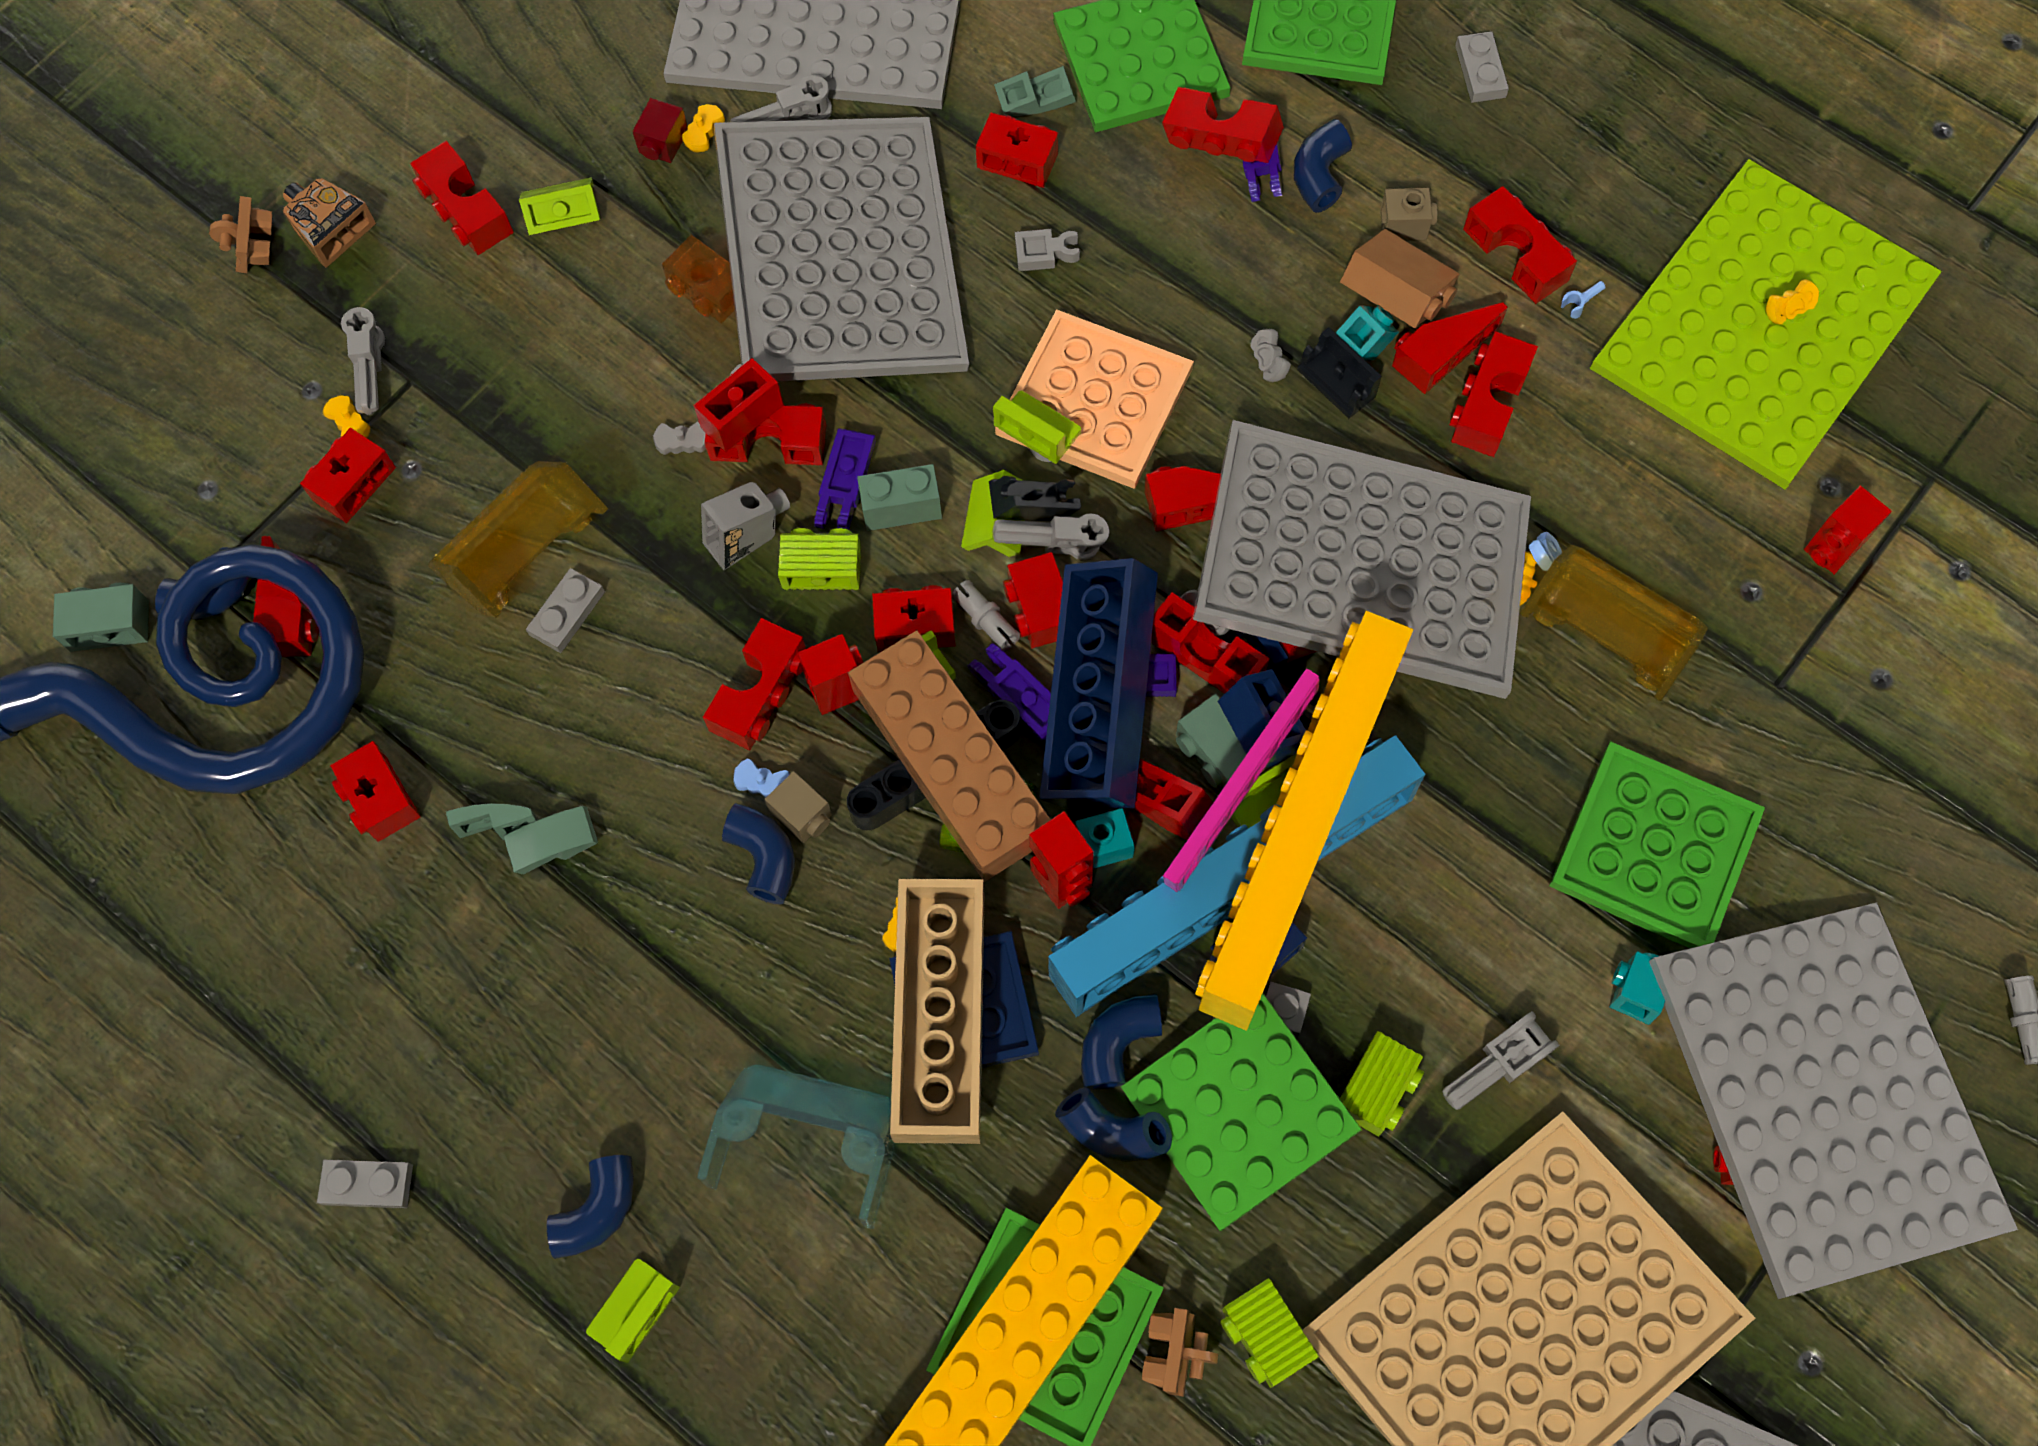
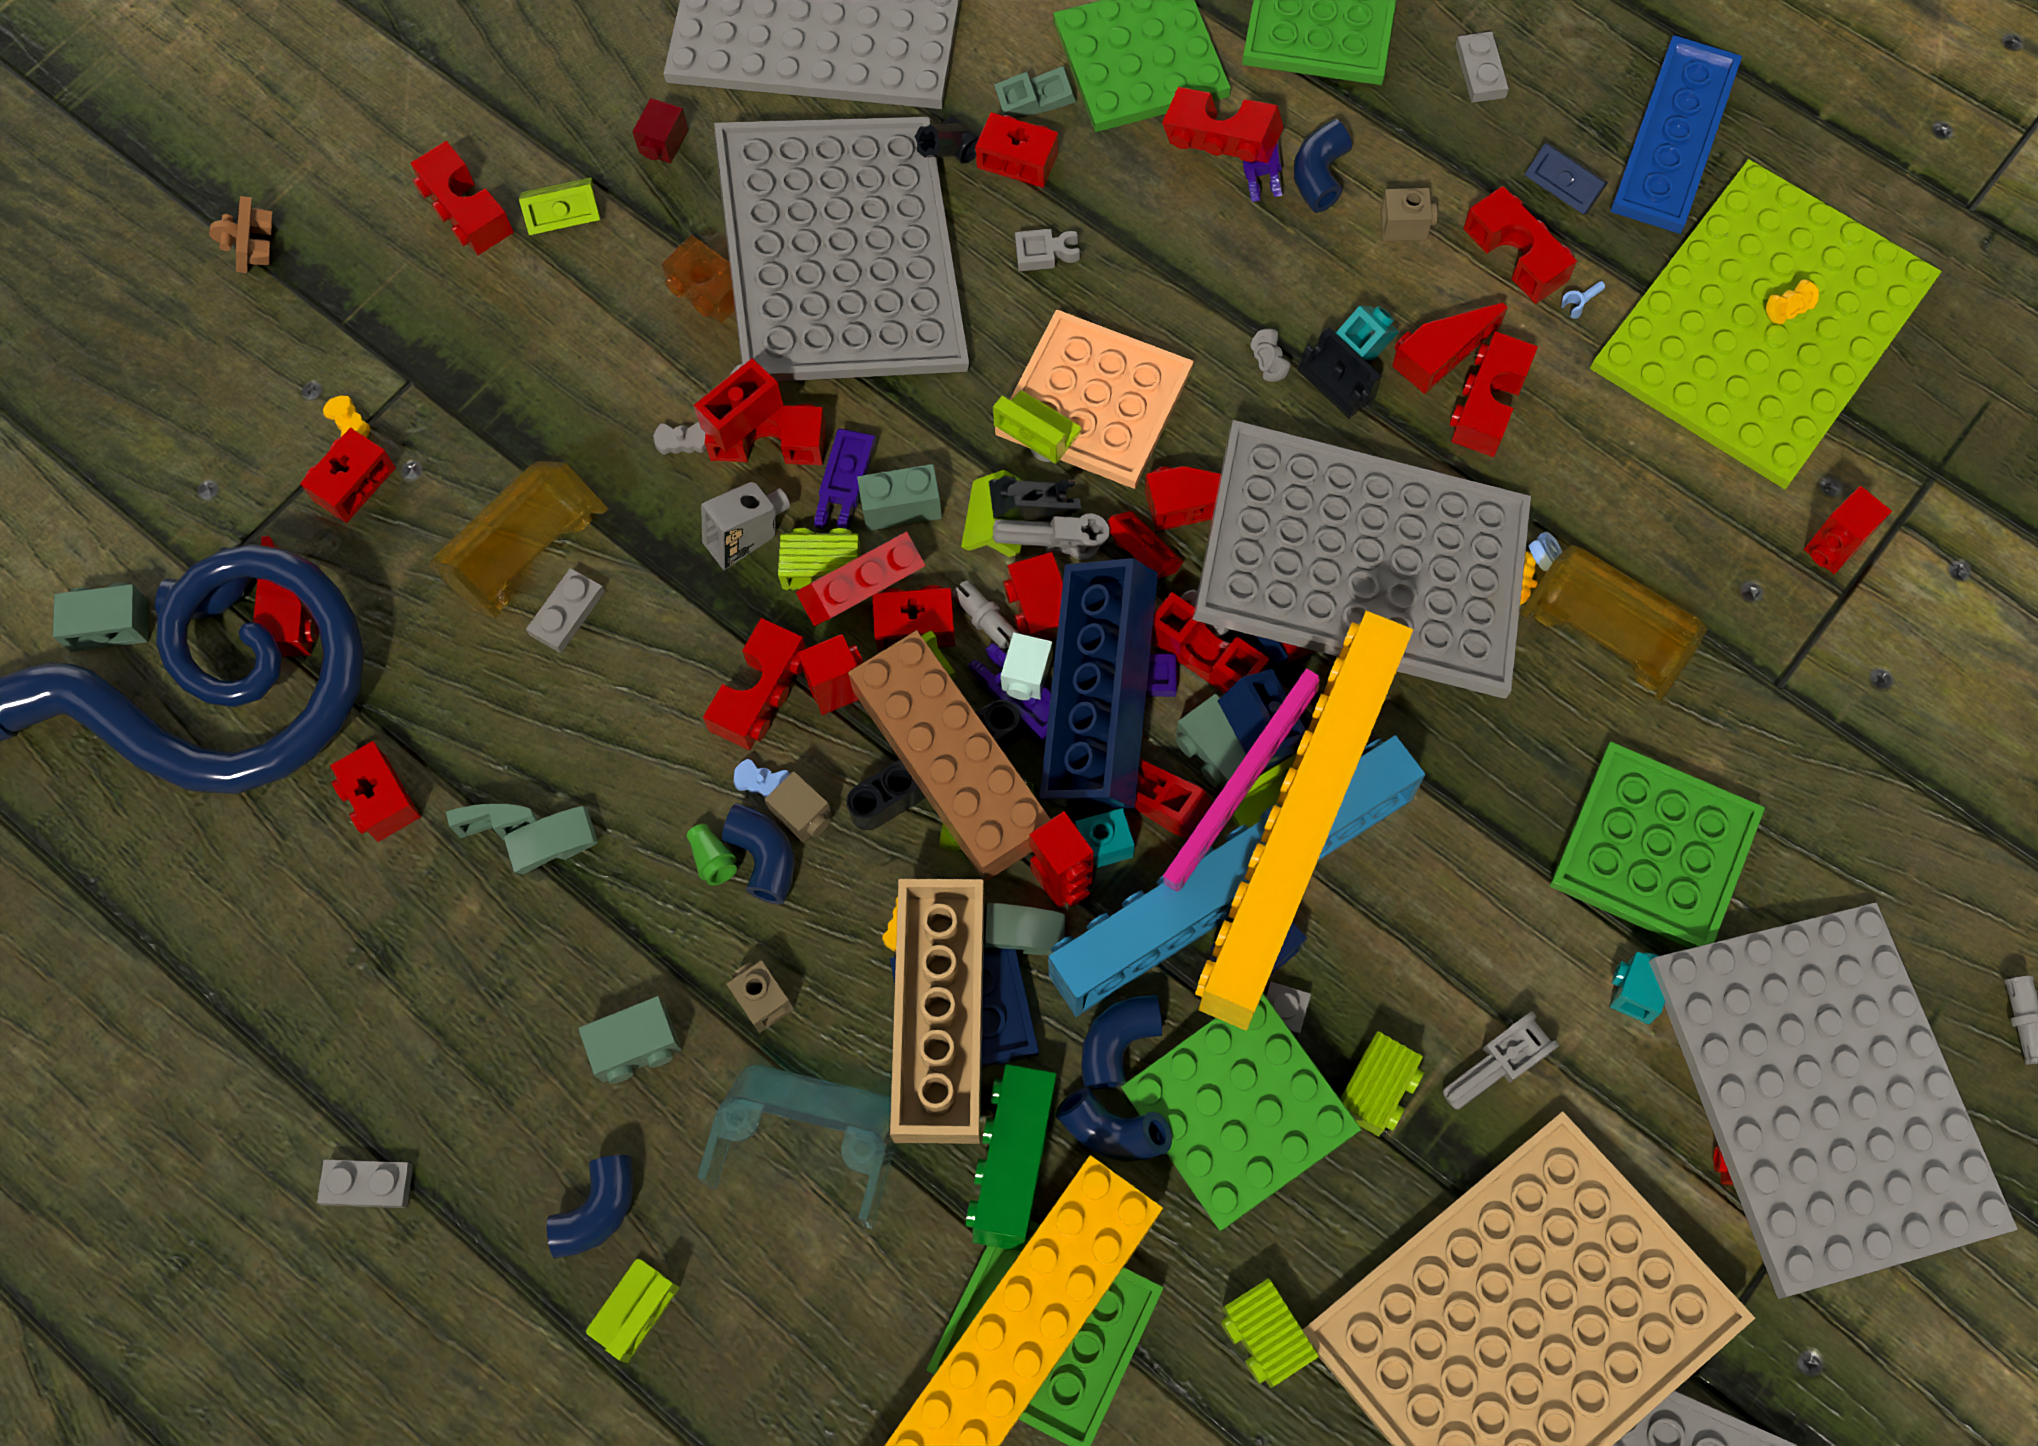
medium nougat torso [283,178,376,268] -> none
light grey connector [341,307,385,415] -> none
yellow piece [682,104,725,152] -> none
light grey connector [730,75,832,122] -> none
medium nougat hips [1142,1308,1219,1397] -> none
medium nougat brick [1340,229,1460,328] -> none
none -> sand green brick [578,996,682,1084]
none -> bright green cone [686,824,737,886]
none -> dark tan brick [726,960,794,1033]
none -> red arch [795,531,926,626]
none -> black piece [914,115,980,164]
none -> green brick [966,1064,1056,1252]
none -> sand green slope [984,903,1065,955]
none -> light aqua brick [1001,632,1053,700]
none -> red plate [1107,511,1184,579]
none -> dark blue plate [1525,143,1608,215]
none -> blue plate [1610,35,1742,234]

